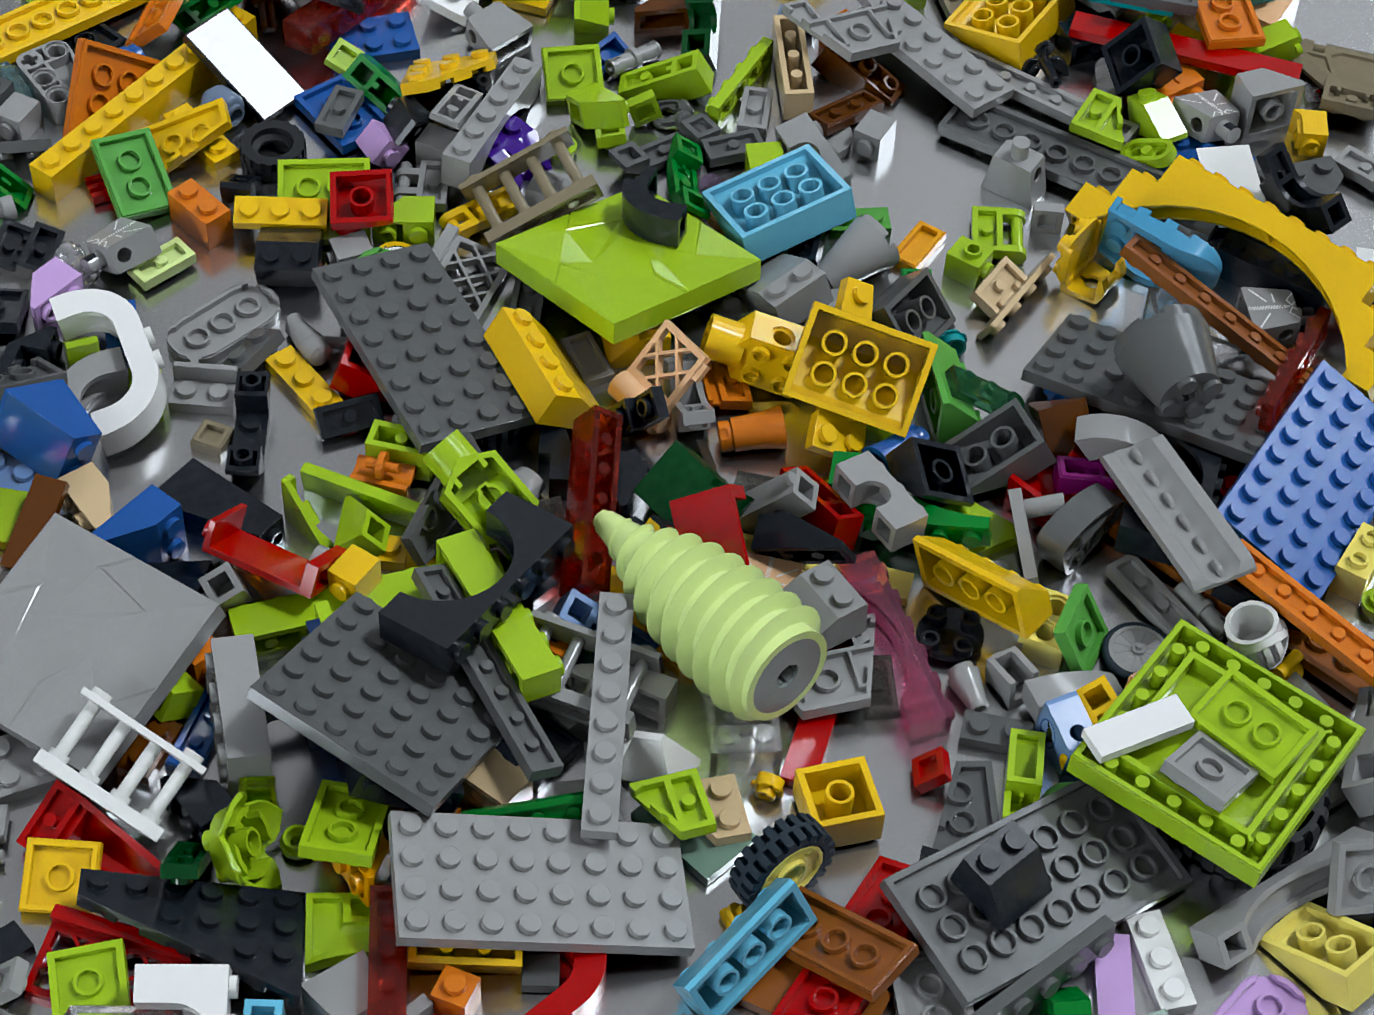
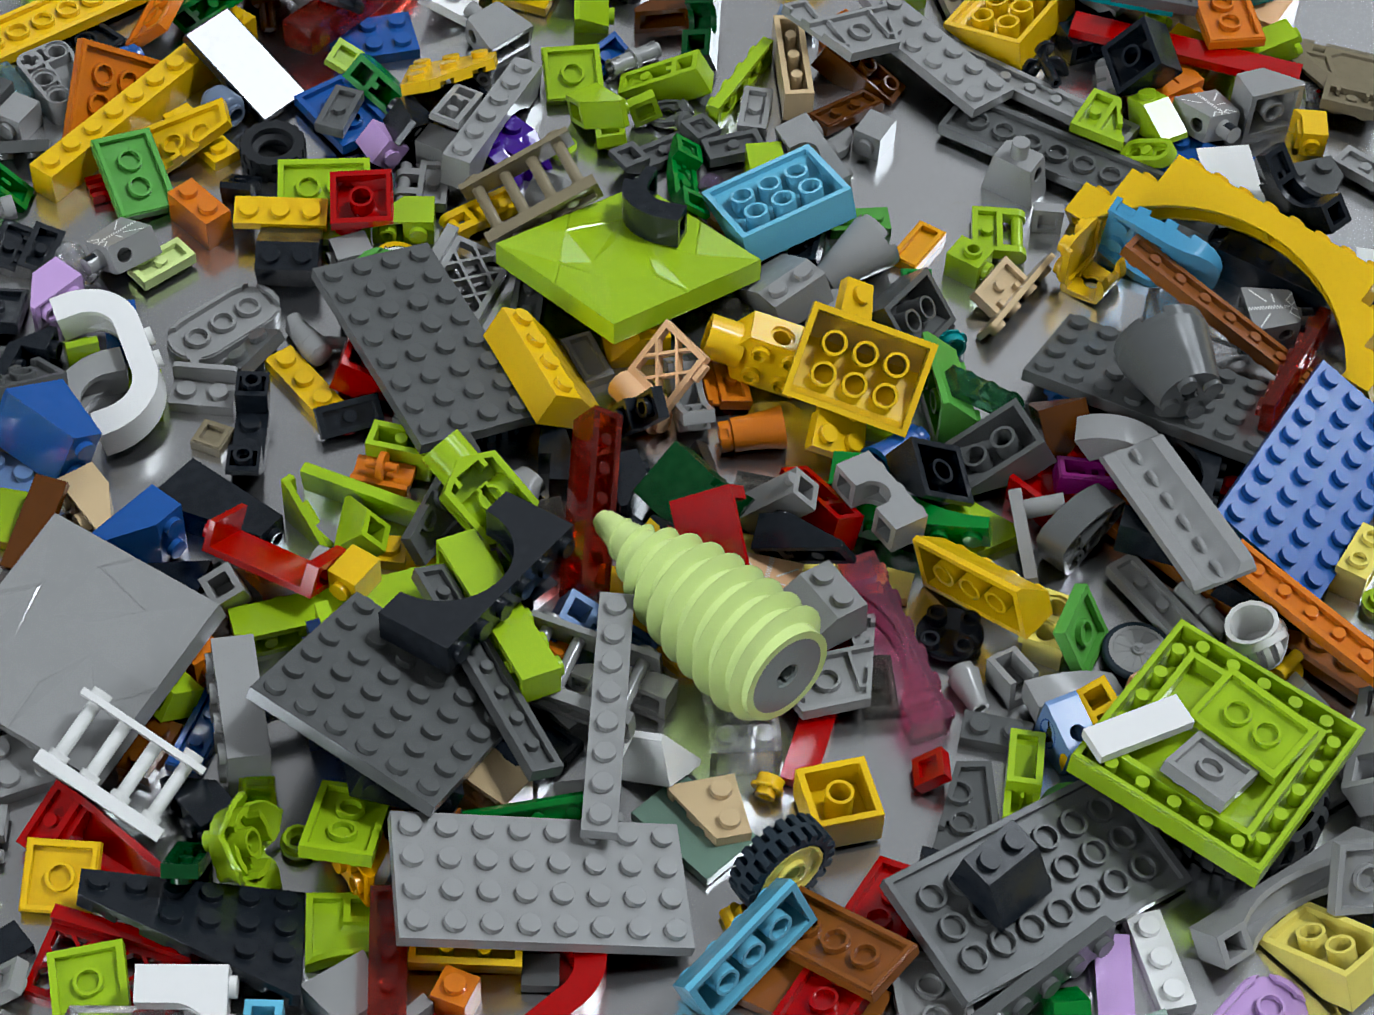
lime wing [629,768,717,840] -> none

